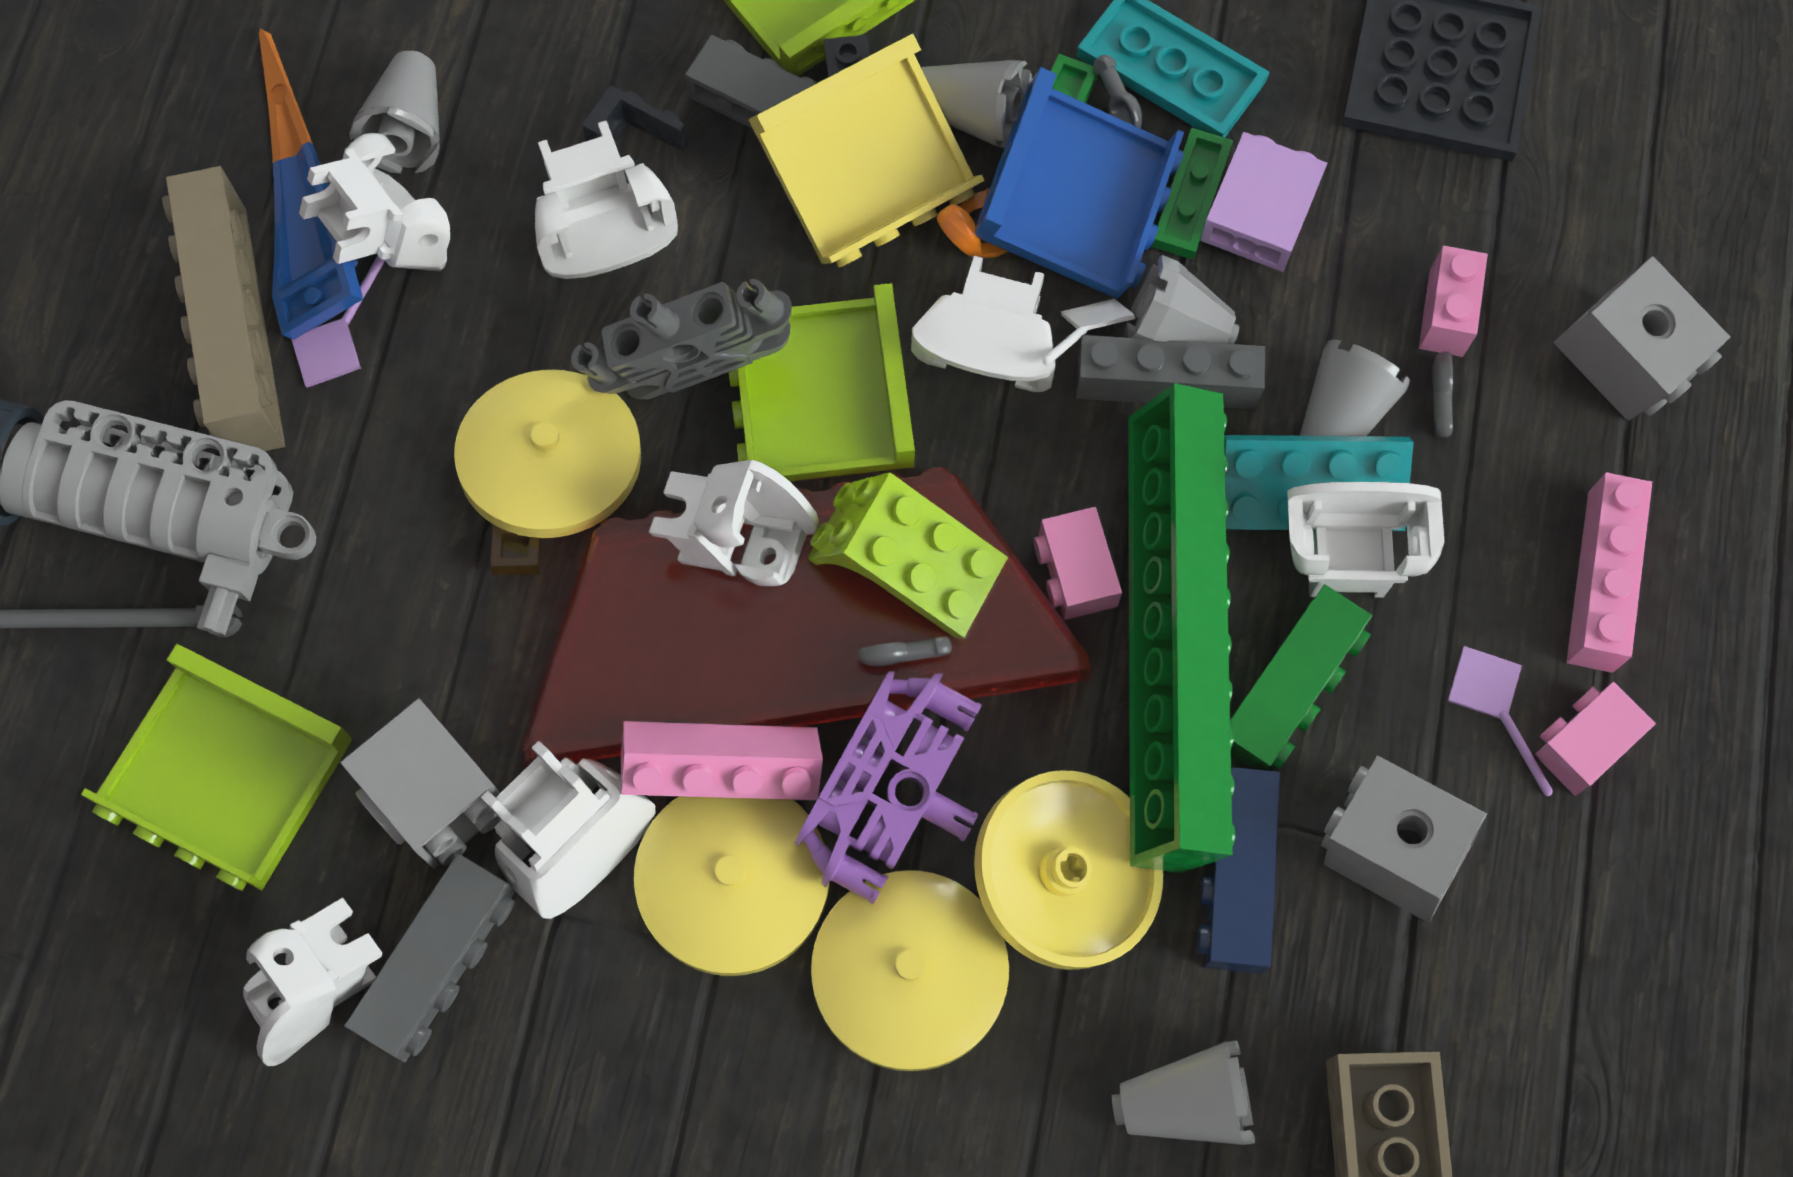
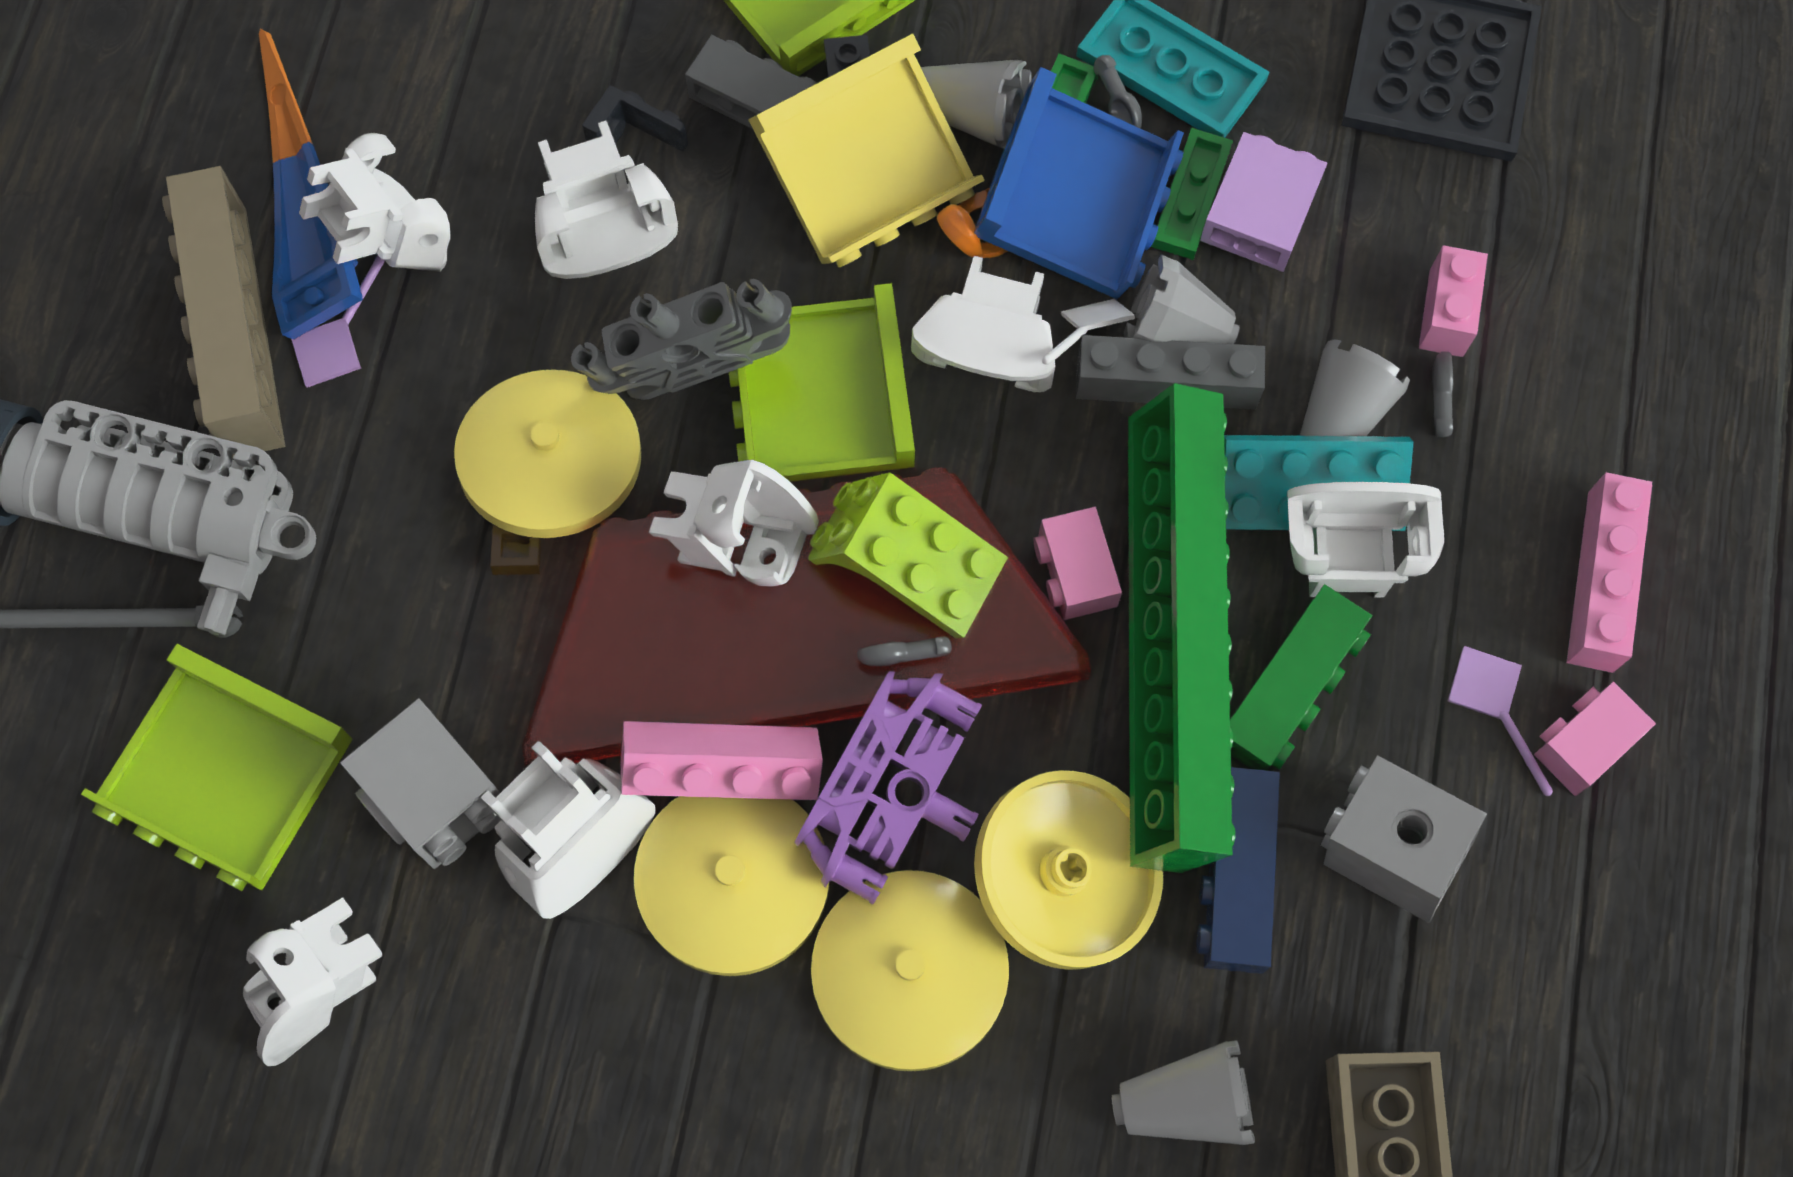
dark grey brick [345,853,515,1062] -> none
light grey cone [349,51,440,174] -> none
light grey brick [1553,256,1730,421] -> none

